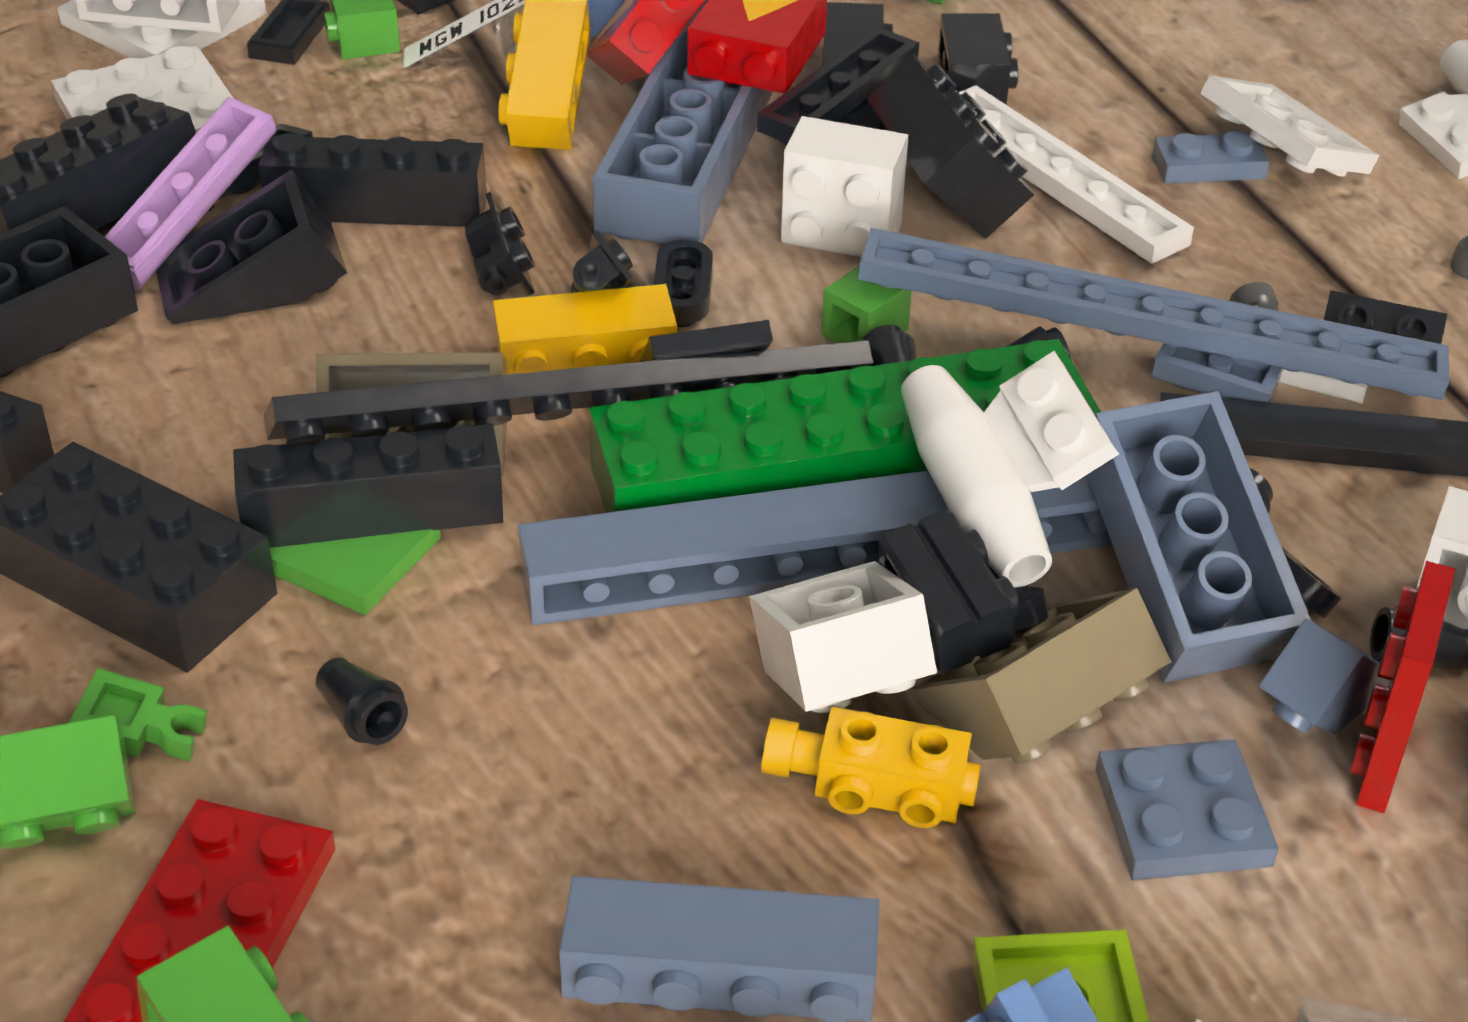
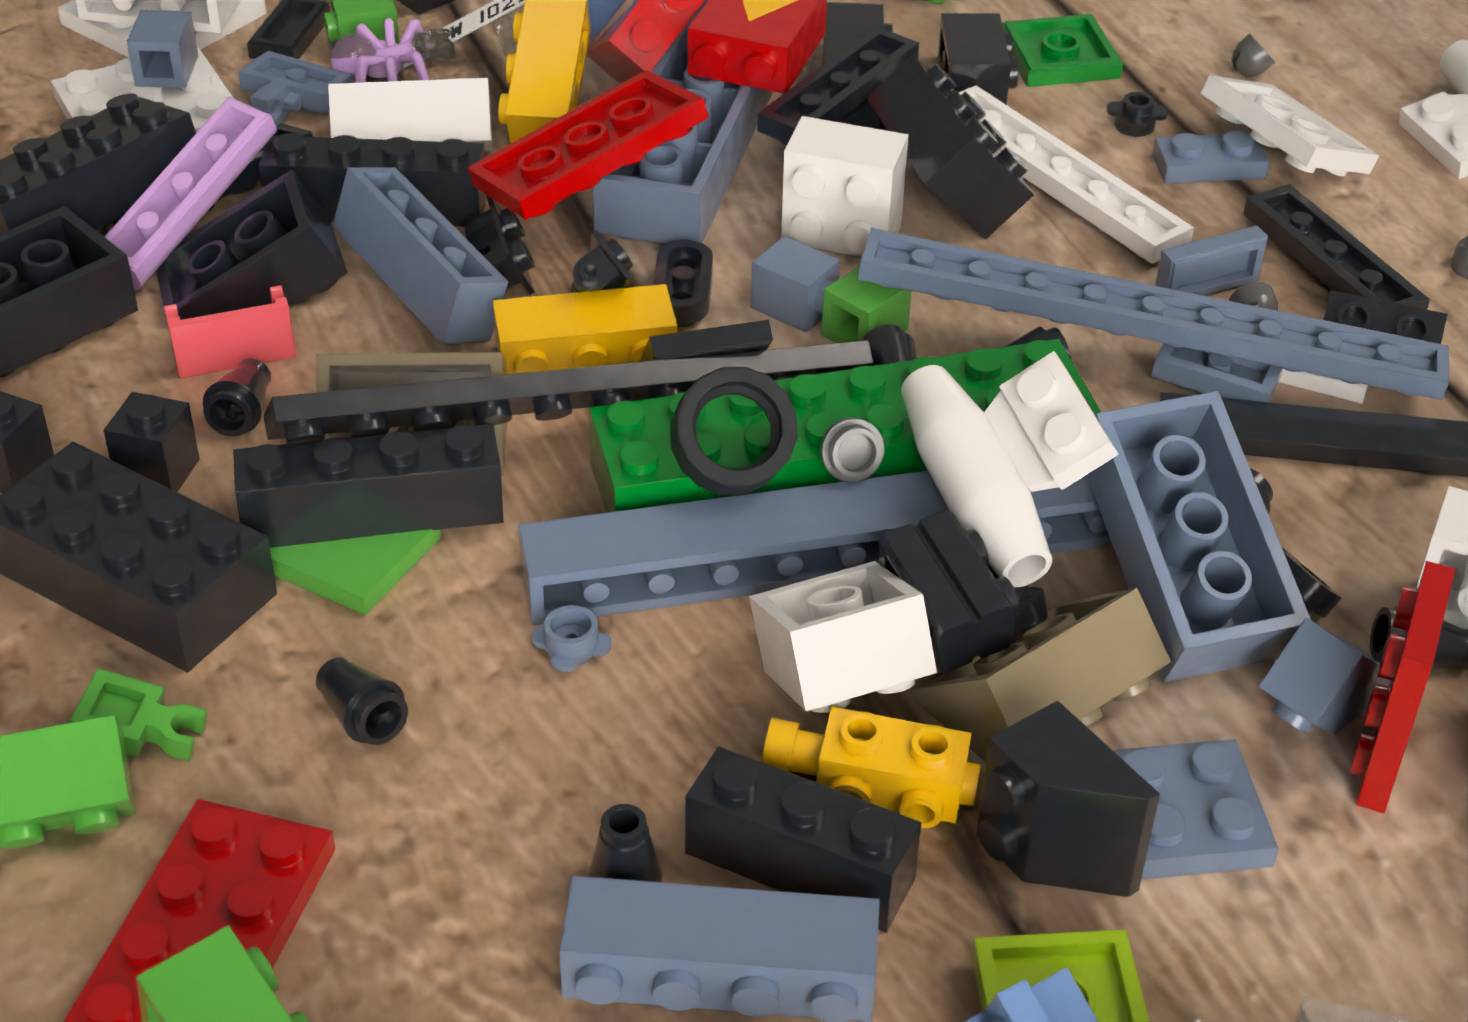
none -> black brick [103,392,200,492]
none -> sand blue brick [127,10,198,88]
none -> coral hinge [164,285,296,379]
none -> black cone [203,358,271,436]
none -> sand blue hinge [239,51,353,126]
none -> white slope [328,78,493,152]
none -> animal [330,18,456,83]
none -> sand blue brick [333,167,508,346]
none -> red plate [467,70,709,220]
none -> sand blue plate [532,605,611,672]
none -> black cone [588,804,662,883]
none -> black tyre [670,367,798,495]
none -> black brick [685,746,922,933]
none -> sand blue brick [751,236,840,332]
none -> plate [820,417,884,482]
none -> black slope [976,700,1160,897]
none -> green tile [1002,14,1123,87]
none -> black plate [1106,92,1168,137]
none -> sand blue tile [1155,226,1268,296]
none -> dark grey hinge [1231,33,1275,78]
none -> black plate [1243,184,1430,309]

